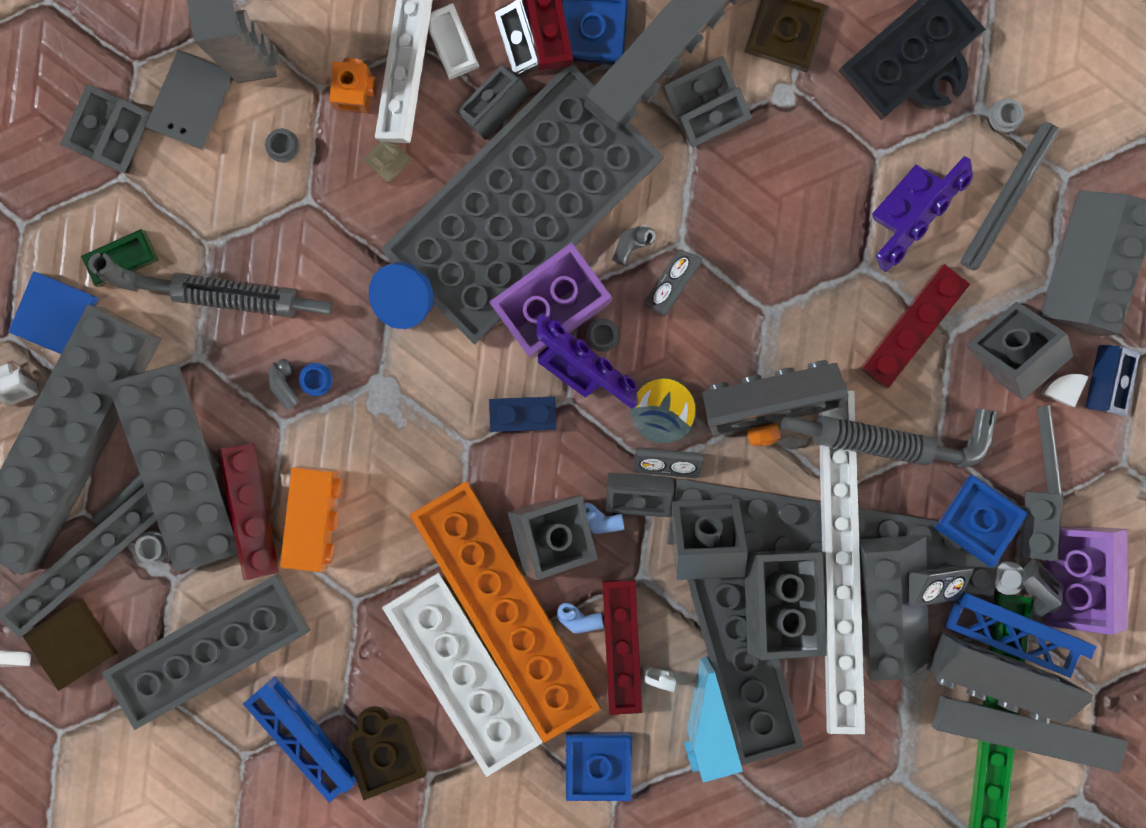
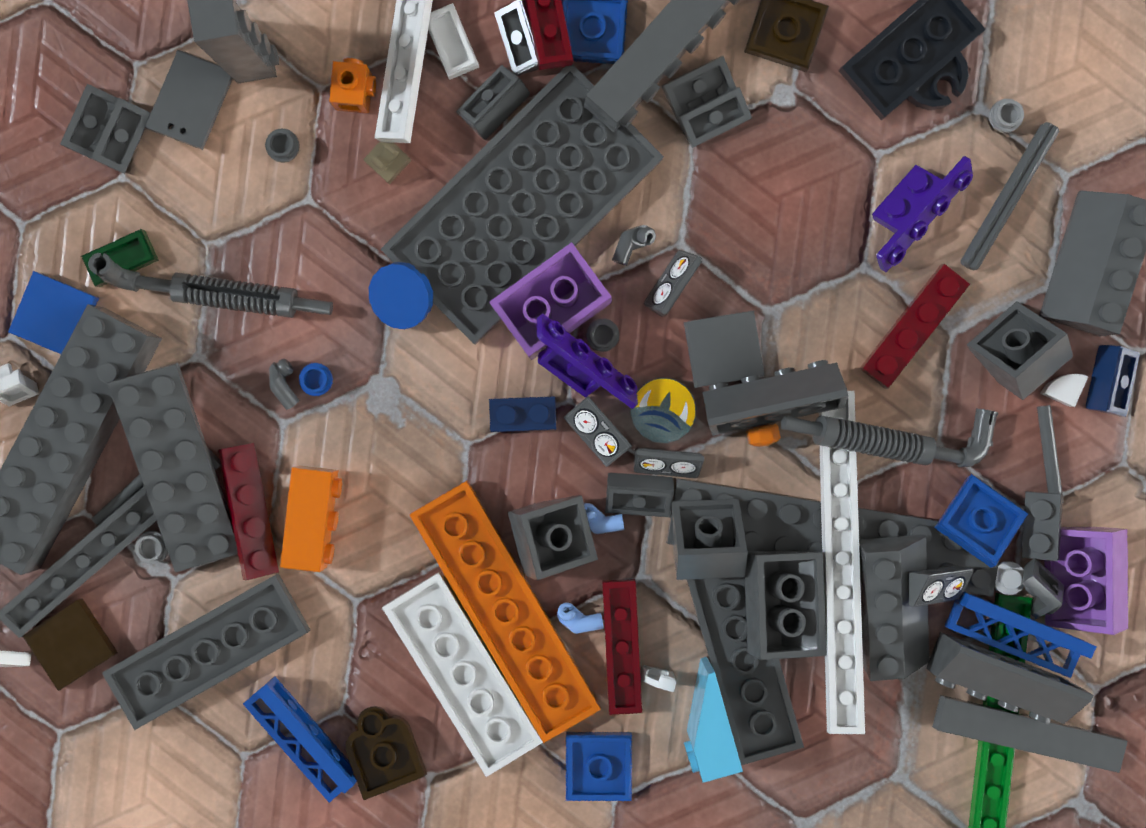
none -> slope [563,396,632,467]
none -> dark grey slope [684,311,765,388]

